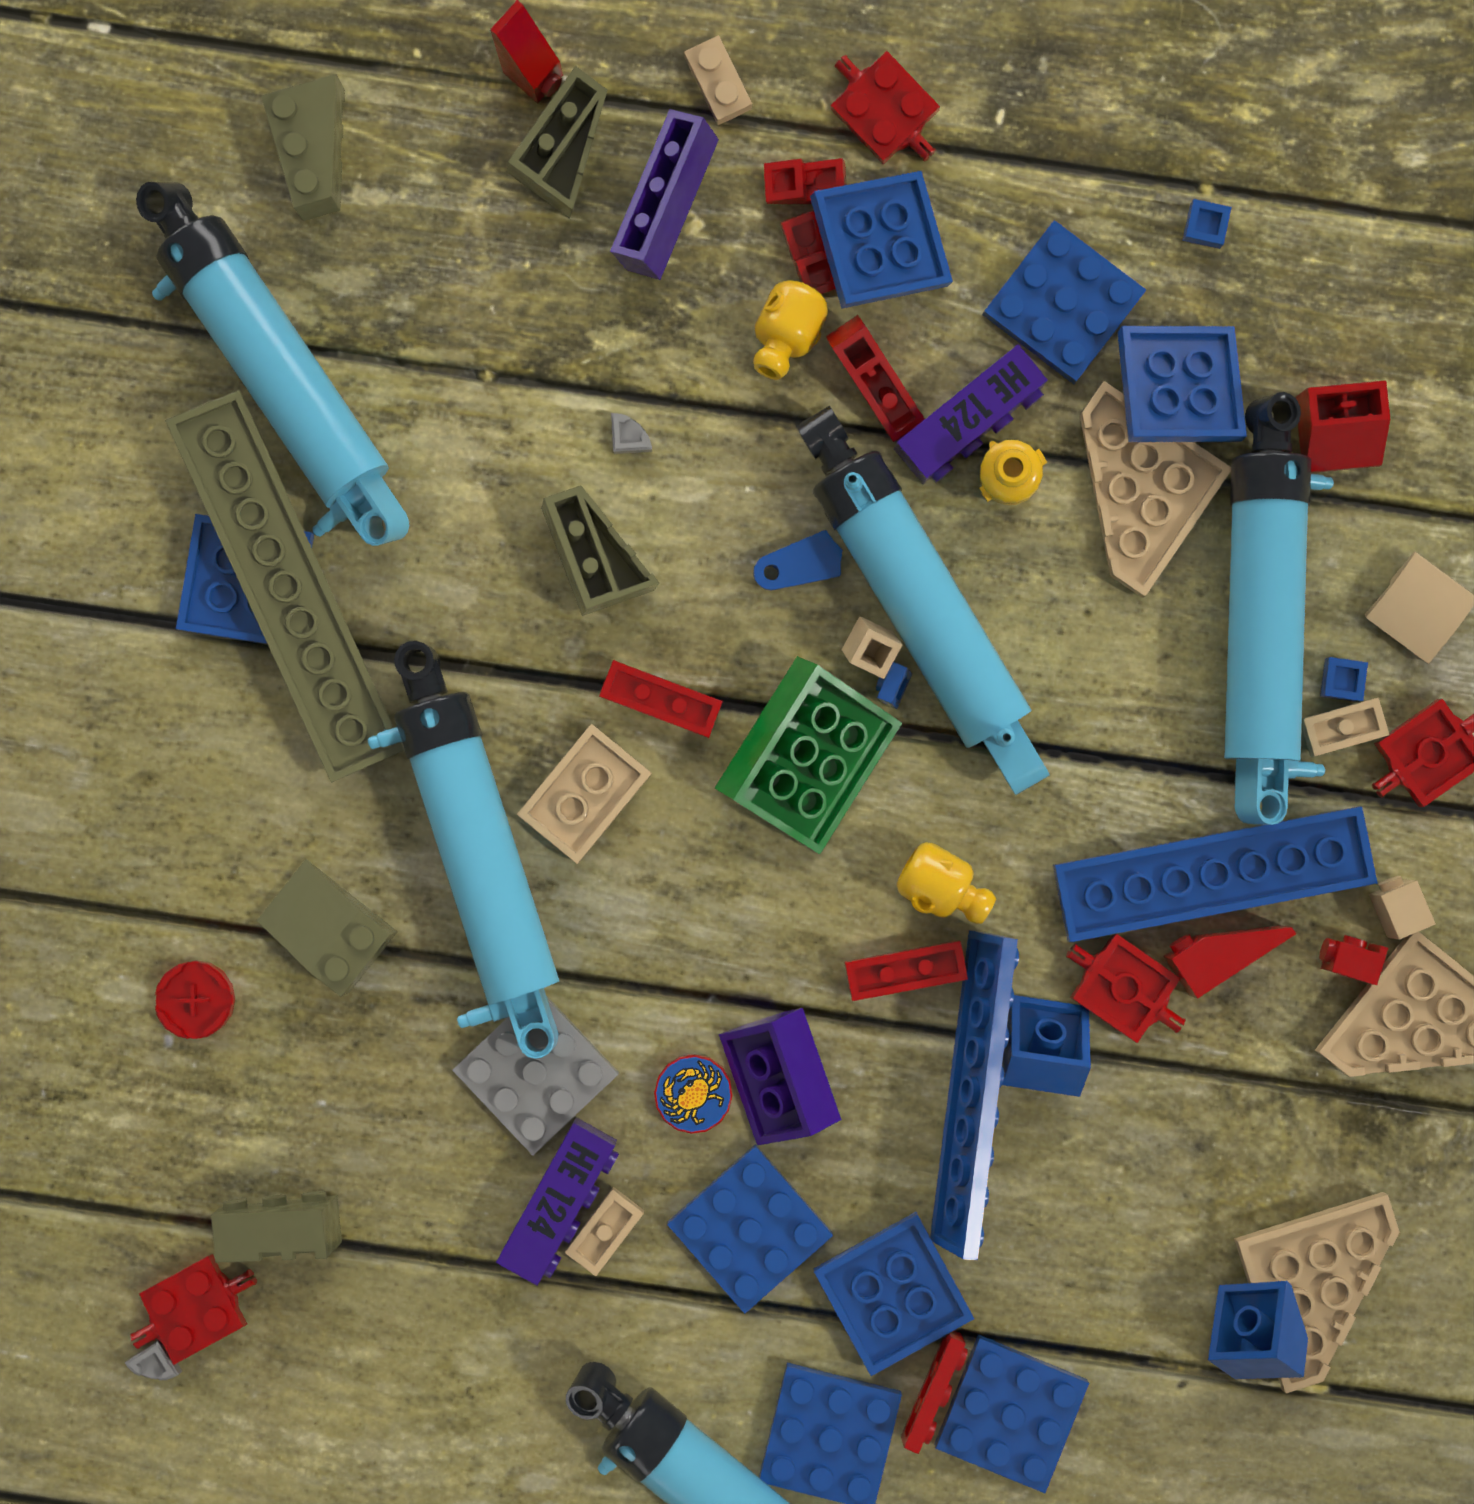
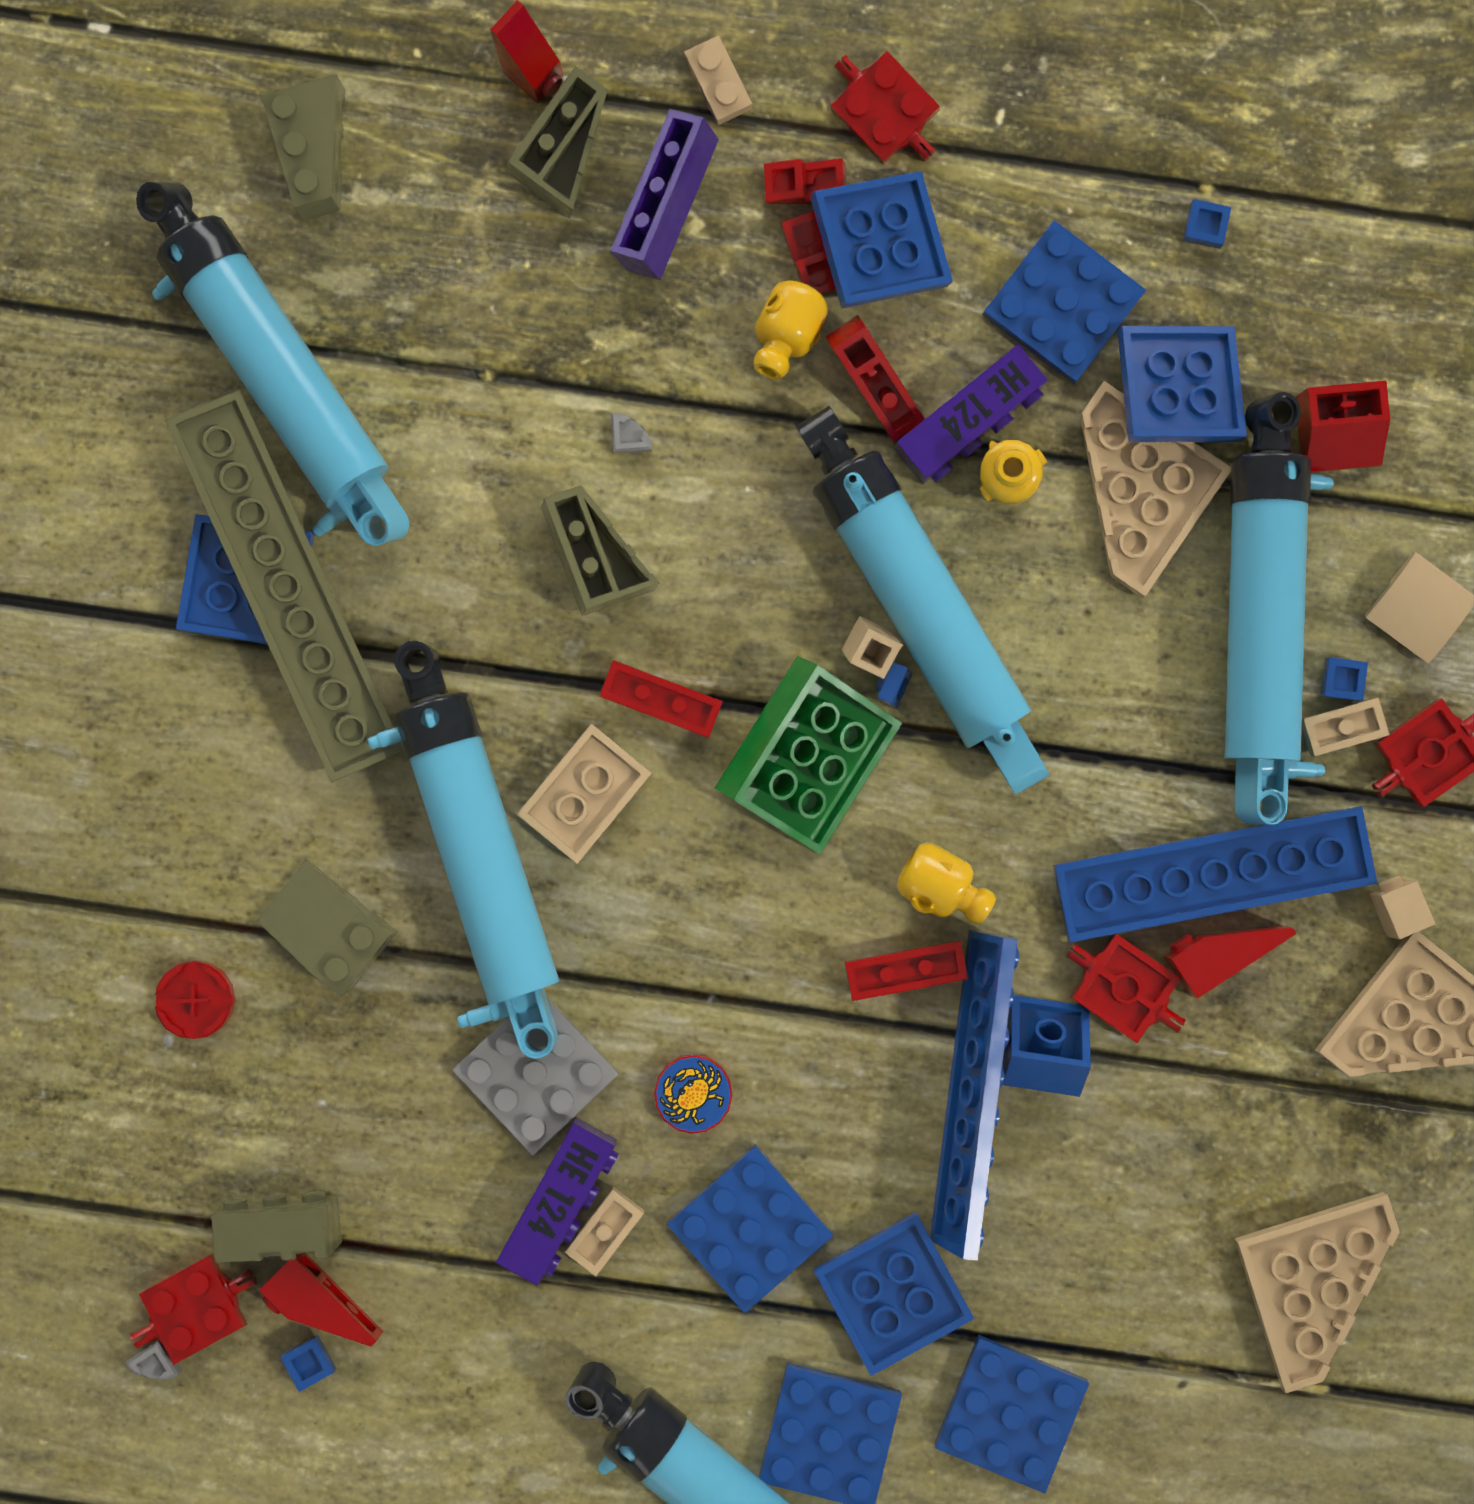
dark purple slope [719,1008,842,1146] -> none
blue piece [753,530,843,591] -> none
red plate [901,1331,968,1454] -> none
blue slope [1208,1281,1308,1379] -> none
red brick [1319,935,1388,986] -> none
none -> red slope [259,1253,383,1347]
none -> blue plate [280,1334,337,1392]

